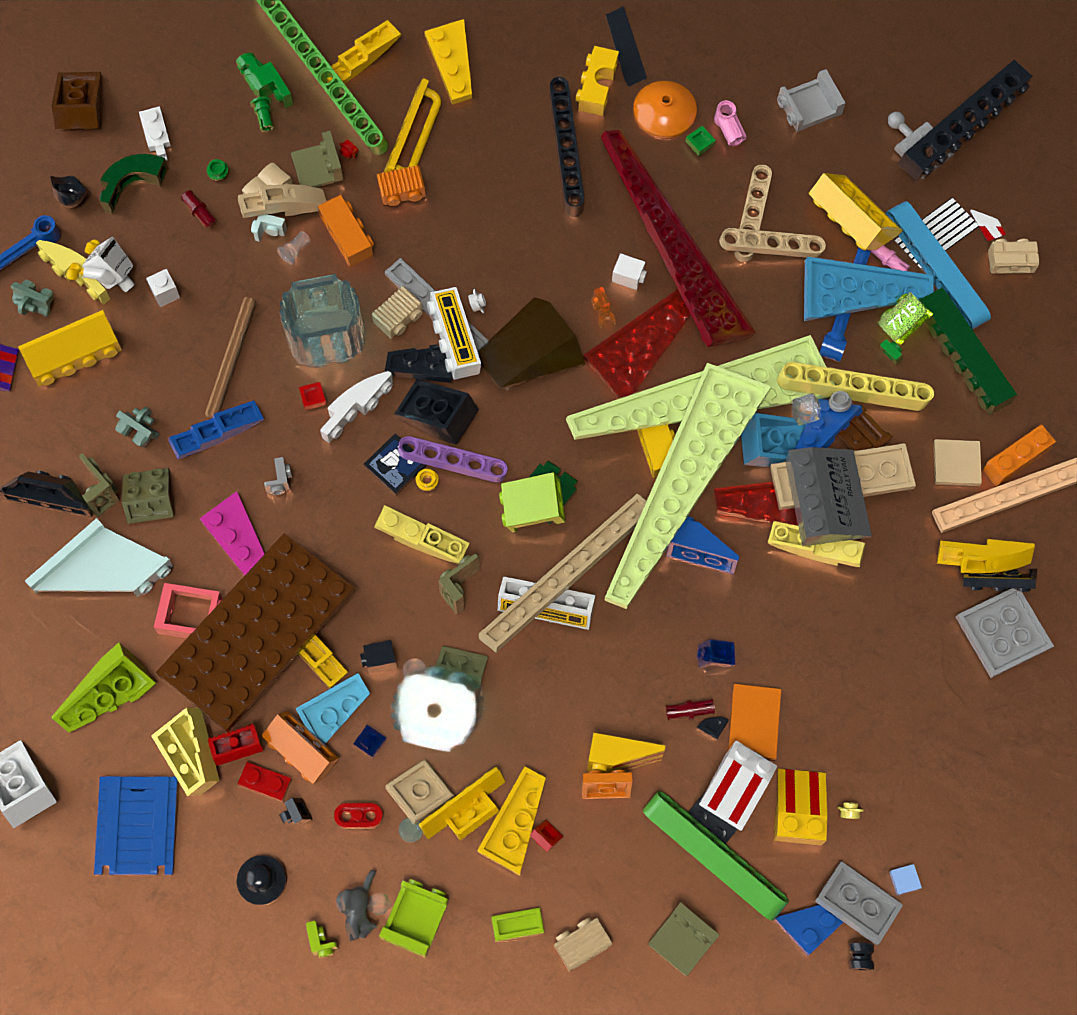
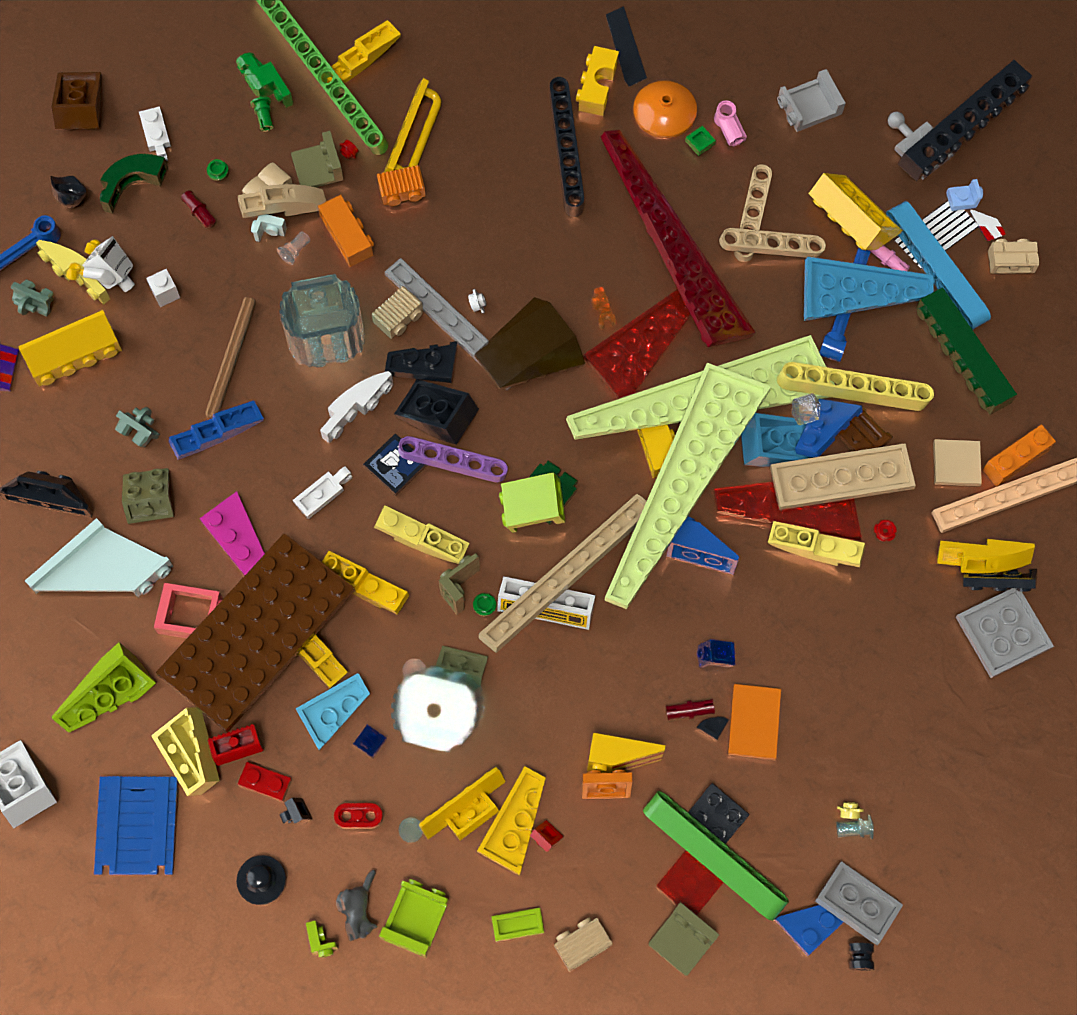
olive bracket [79,453,119,518] -> none
orange brick [262,711,339,784] -> none
light grey bracket [264,457,292,495] -> none
red plate [299,382,327,411] -> none
black brick [360,640,397,674] -> none
clear plate [367,894,392,915] -> none
tan tile [385,759,454,825] -> none
yellow plate [416,469,439,491] -> none
yellow wing [424,19,472,104] -> none
brick [427,287,481,380] -> none
white brick [612,253,647,290] -> none
white slope [699,741,777,831] -> none
yellow slope [774,769,827,845] -> none
dark grey slope [785,447,872,546] -> none
light grey plate [829,391,852,412] -> none
clear neon green brick [878,292,933,345] -> none
green plate [880,339,903,365] -> none
light blue tile [889,864,922,896] -> none
none -> white plate [293,467,352,519]
none -> yellow slope [322,551,410,615]
none -> green plate [473,593,496,616]
none -> clear red plate [656,851,724,916]
none -> clear light blue pin [836,815,874,839]
none -> red plate [874,520,897,542]
none -> light blue bracket [946,179,983,211]

